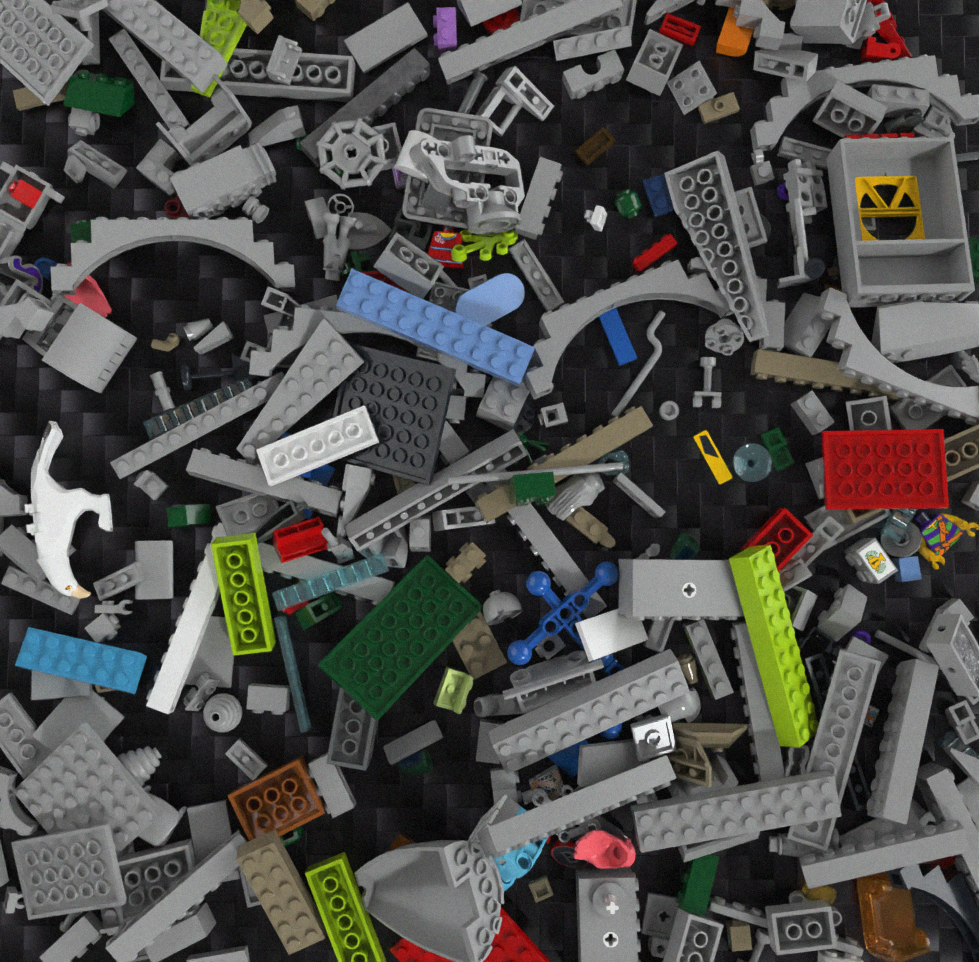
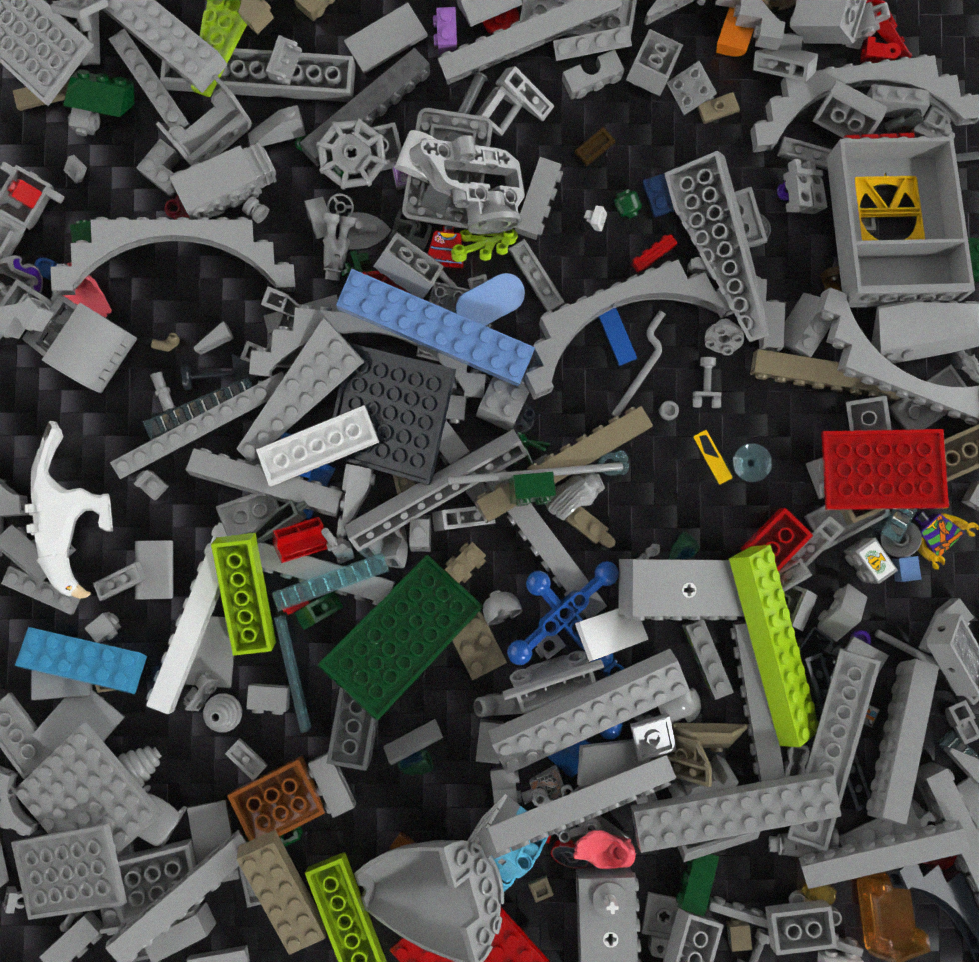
light grey slope [68,140,127,188] -> none
light grey plate [95,600,132,615] -> none
dark green slope [166,503,213,528] -> none
light grey cone [183,318,214,341] -> none
yellowish green bracket [433,667,473,714] -> none
light grey brick [538,403,568,429] -> none
light grey tile [613,473,665,518] -> none
light grey tile [643,619,674,653] -> none
red tile [659,13,701,46] -> none
dark tan cone [677,654,698,684] -> none
light grey plate [750,148,775,186] -> none
dark green slope [761,427,795,472] -> none
light grey hand [777,198,825,288] -> none
light grey brick [791,391,834,435] -> none

